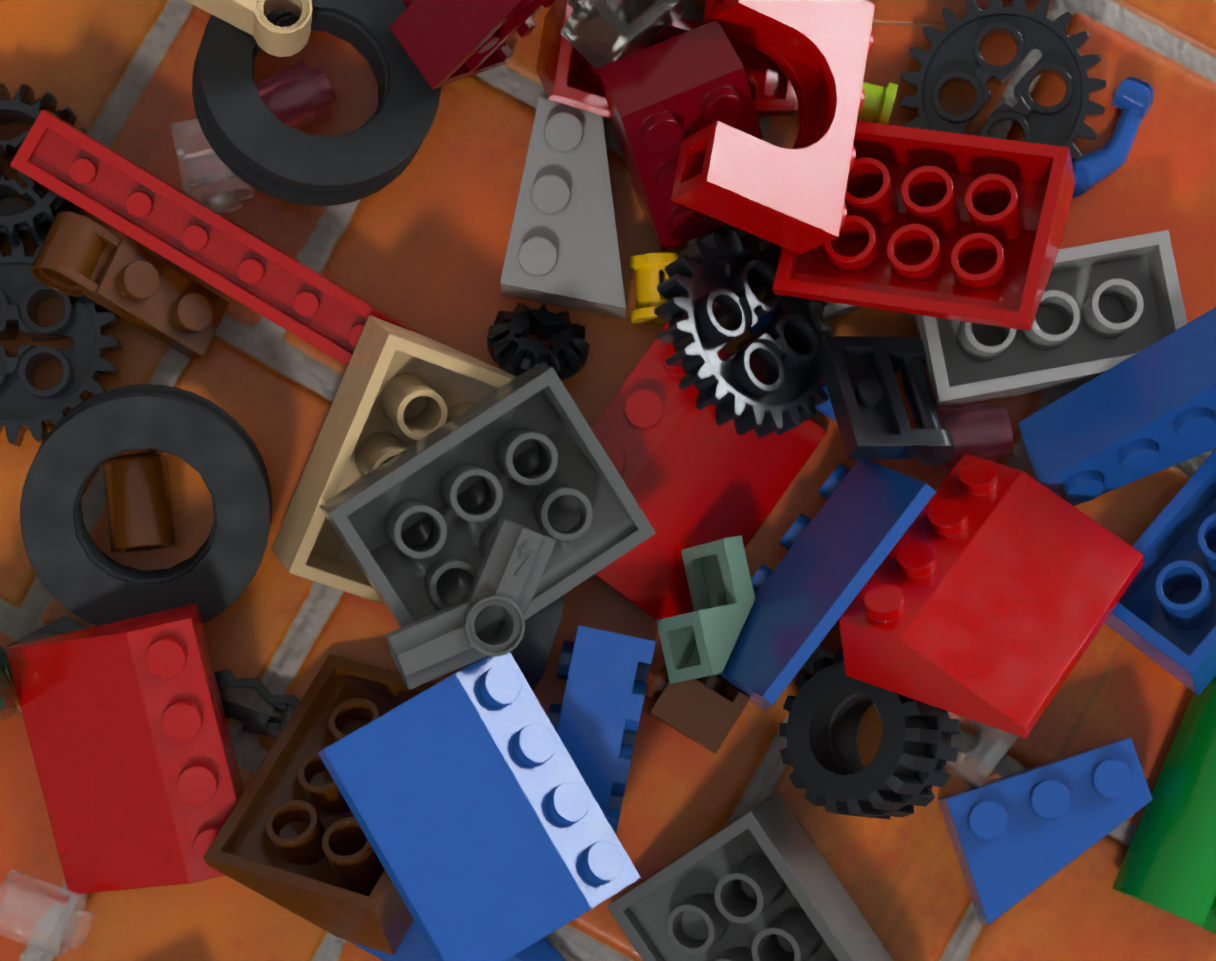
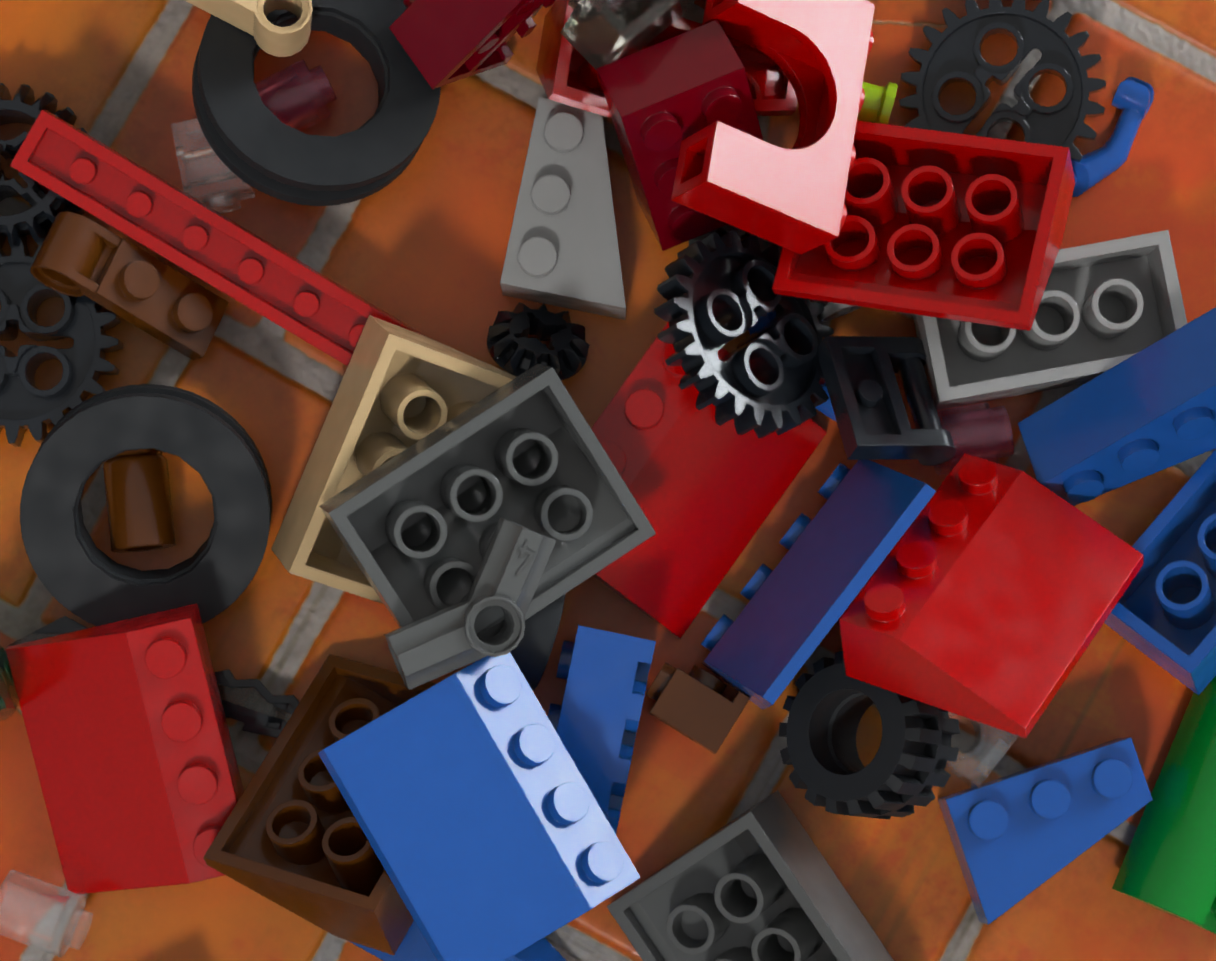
yellow bush [629,253,679,325] -> none
sand green slope [656,535,755,684] -> none

